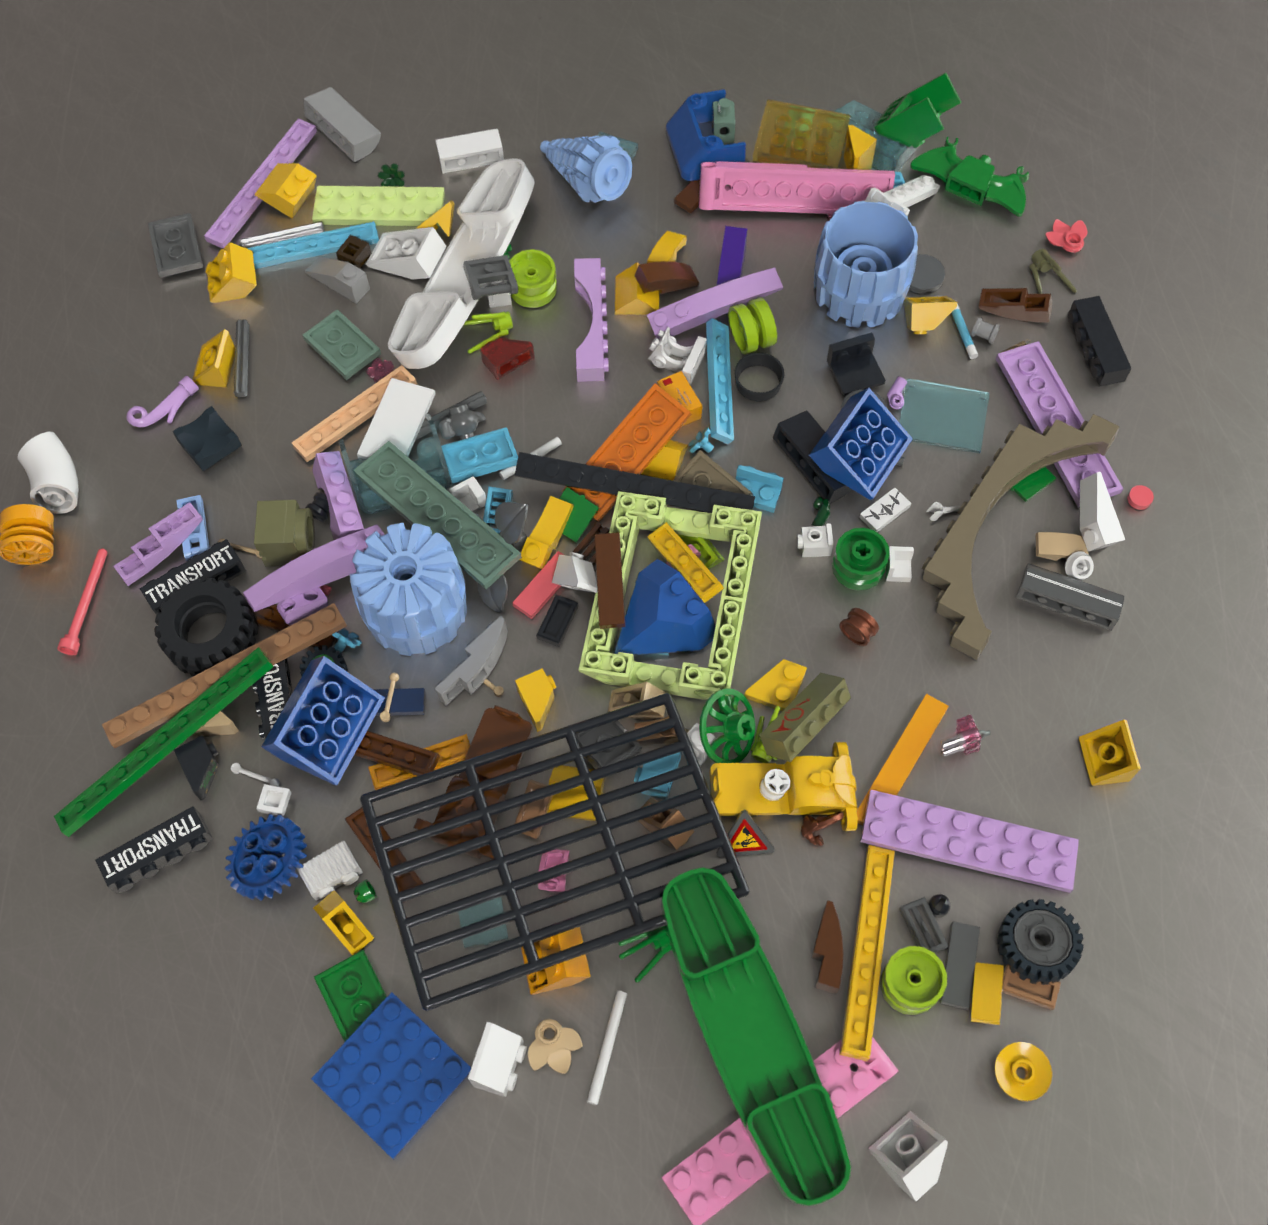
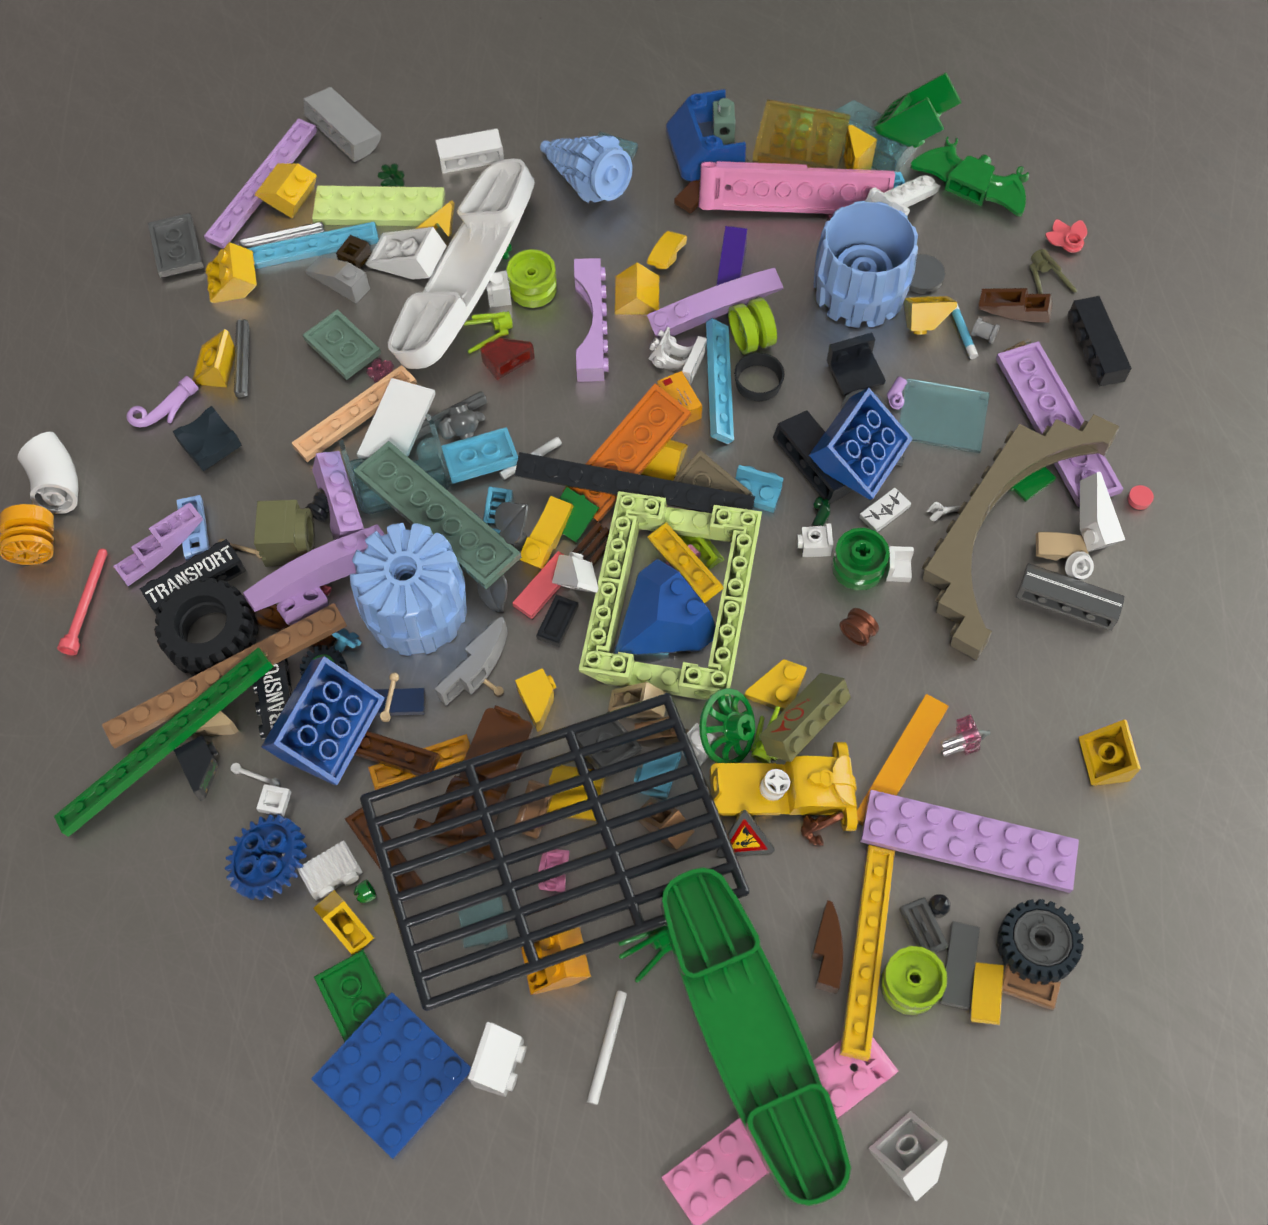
black brick [95,806,213,894] -> none
white panel [449,476,486,512] -> none
dark grey plate [463,255,518,300] -> none
tan plate [528,1019,583,1074] -> none
reddish brown tile [595,533,625,629] -> none
reddish brown slope [634,261,699,294] -> none
medium azure plant [688,427,714,453] -> none
yellow dish [994,1042,1052,1101] -> none

